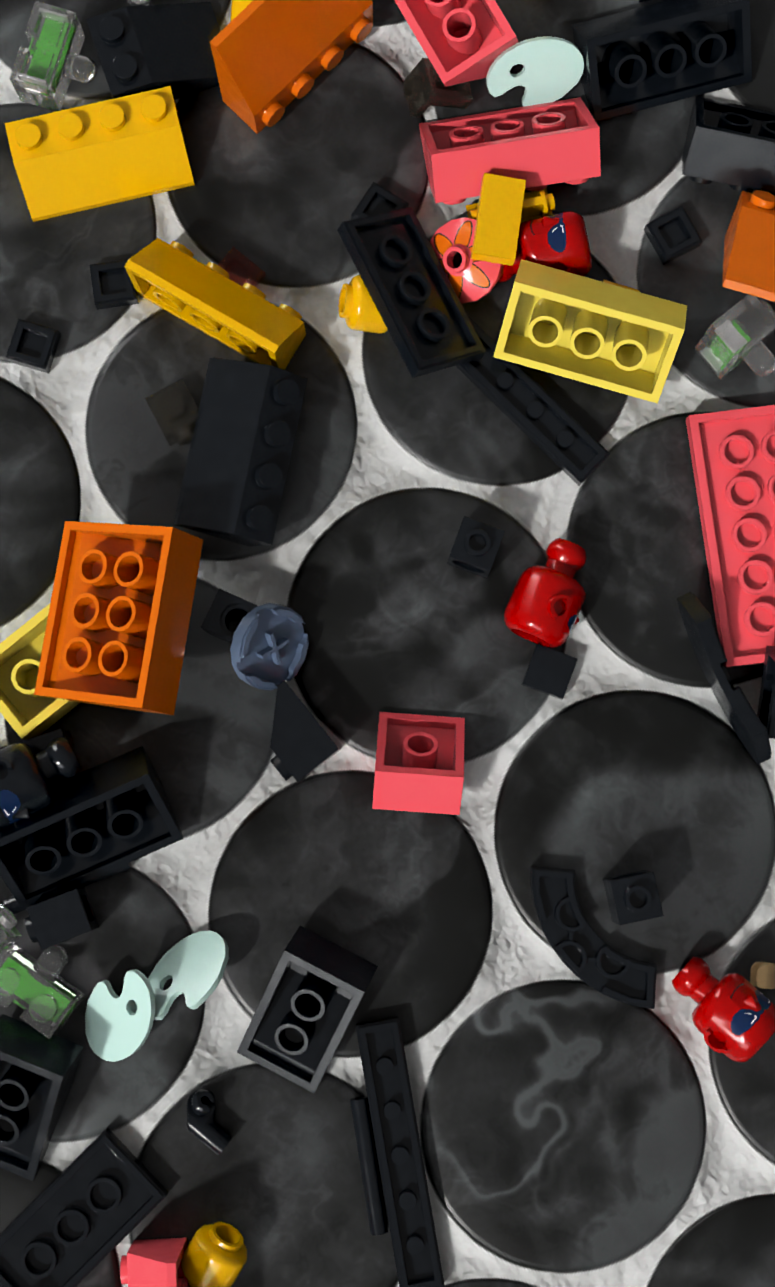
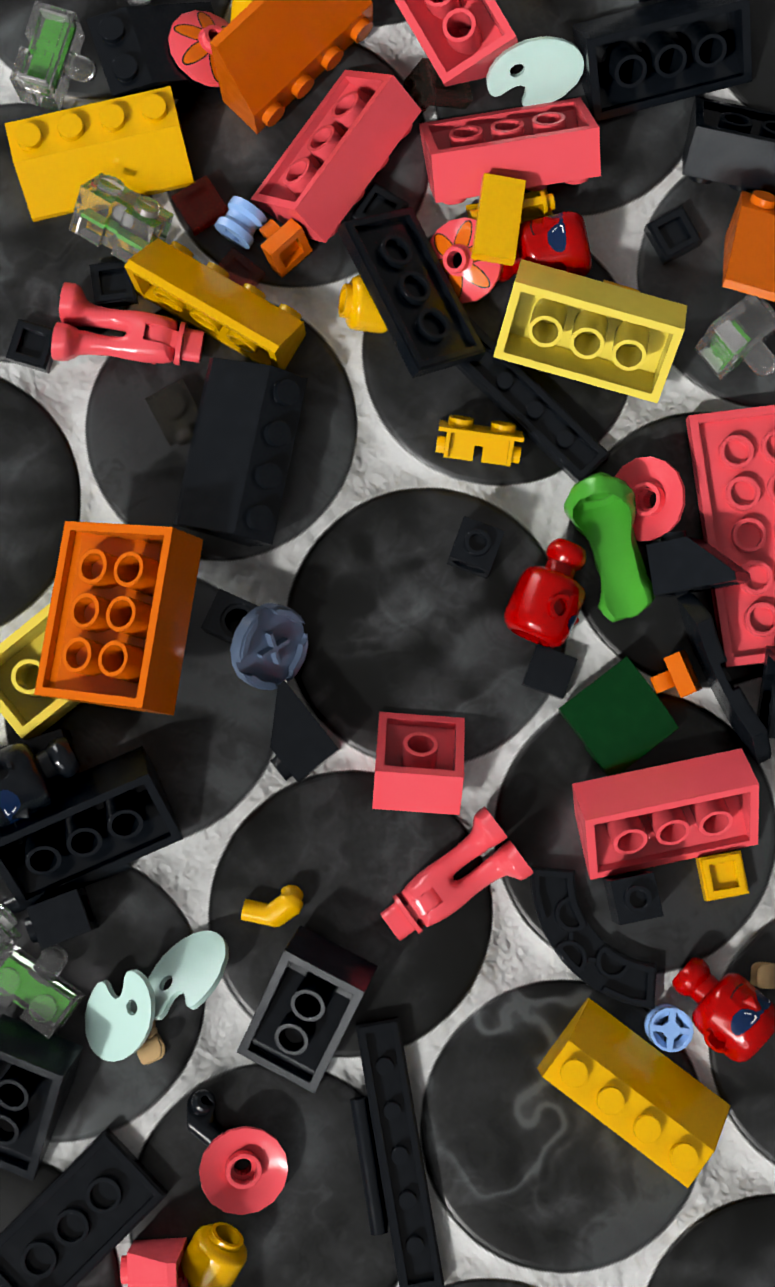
none -> coral piece [51,282,205,366]
none -> clear piece [69,173,174,263]
none -> tan hand [137,1020,166,1065]
none -> coral dish [168,10,229,87]
none -> clear red tile [171,175,229,235]
none -> coral dish [199,1126,288,1215]
none -> light blue wheel [214,196,267,249]
none -> yellow arm [241,885,304,927]
none -> coral slope [250,70,422,243]
none -> orange tile [259,218,312,278]
none -> coral piece [380,806,534,941]
none -> yellow hinge [435,415,524,467]
none -> yellow slope [537,997,731,1188]
none -> dark green slope [558,657,679,776]
none -> bright green hair [564,472,655,623]
none -> coral slope [572,748,759,880]
none -> coral dish [615,456,685,542]
none -> light blue wheel [643,1003,694,1052]
none -> black slope [646,531,751,597]
none -> orange tile [650,650,702,698]
none -> yellow tile [695,850,749,901]

